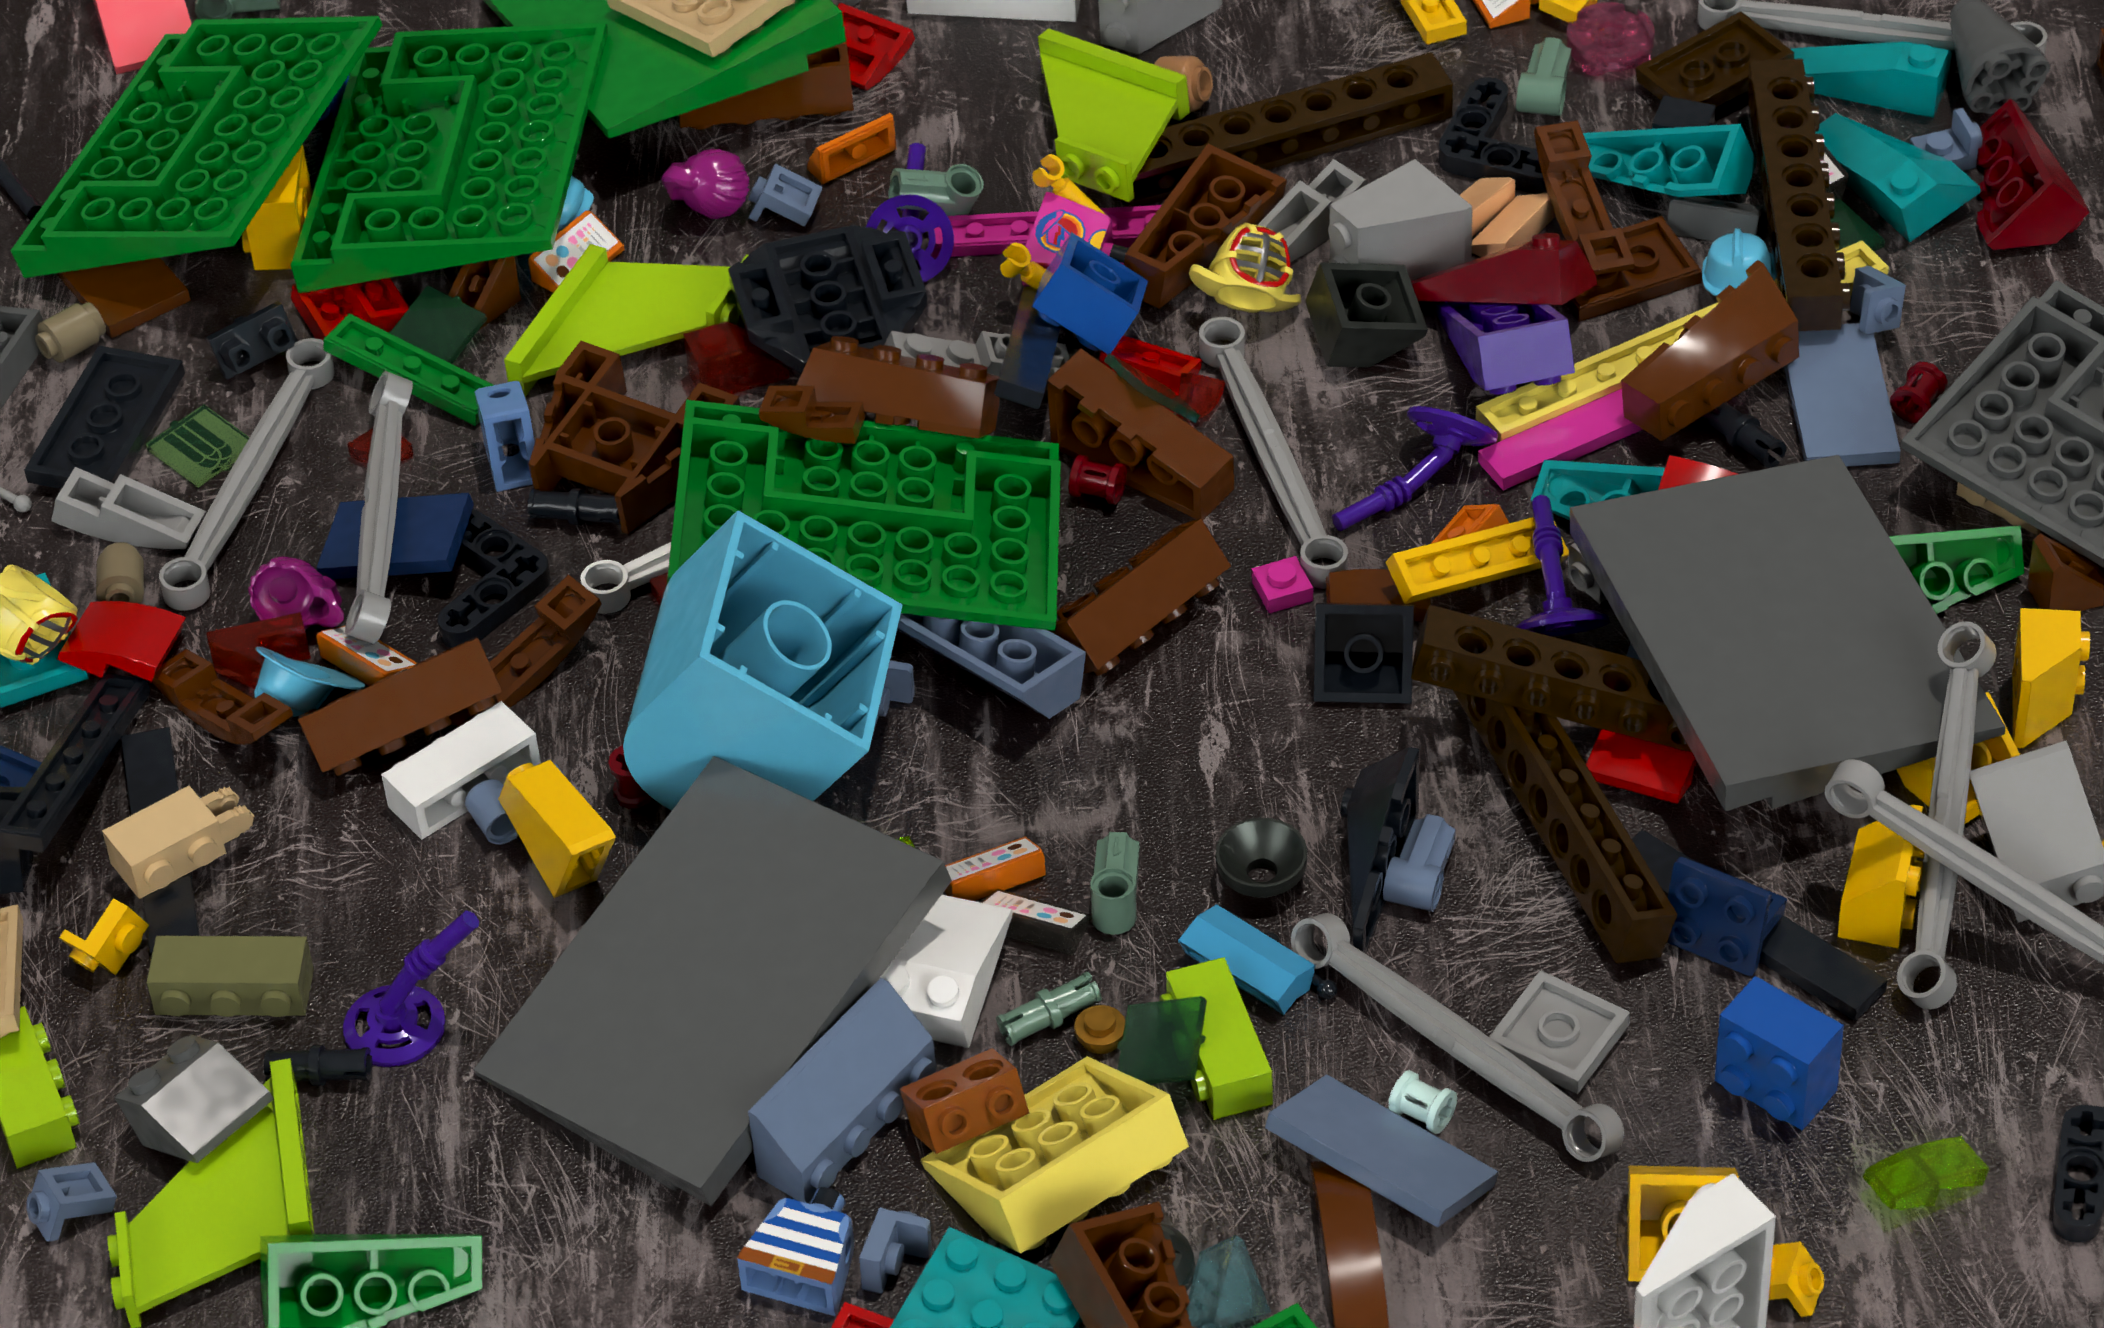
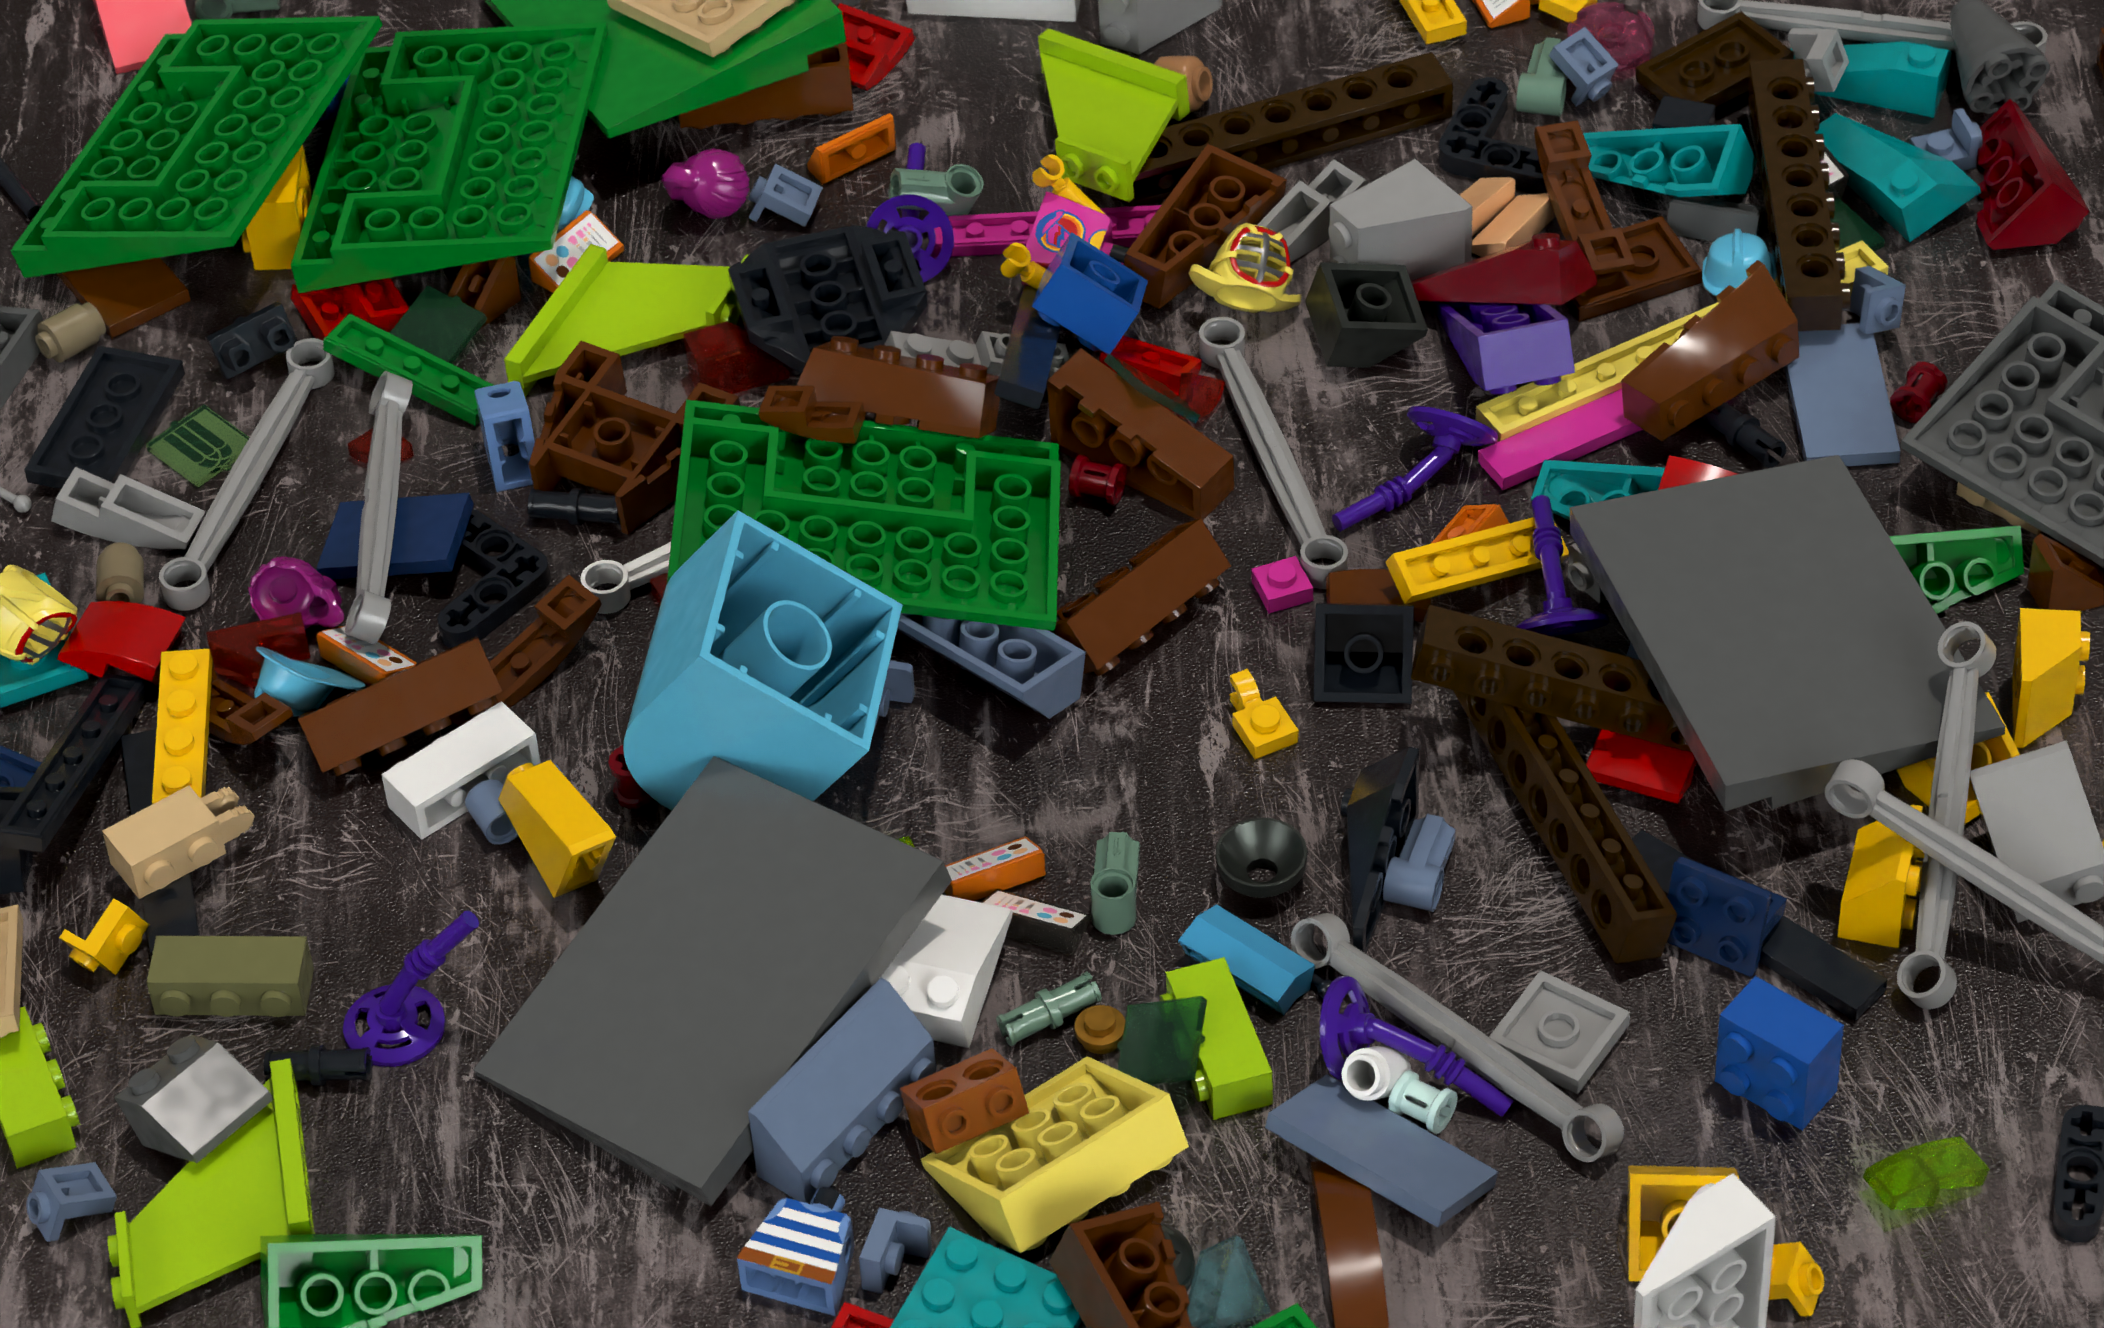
none -> yellow plate [152,649,213,804]
none -> yellow plate [1230,669,1299,760]
none -> dark purple dish [1320,976,1513,1117]
none -> white brick [1342,1045,1411,1101]
none -> sand blue bracket [1549,27,1619,107]
none -> light grey panel [1787,28,1849,92]

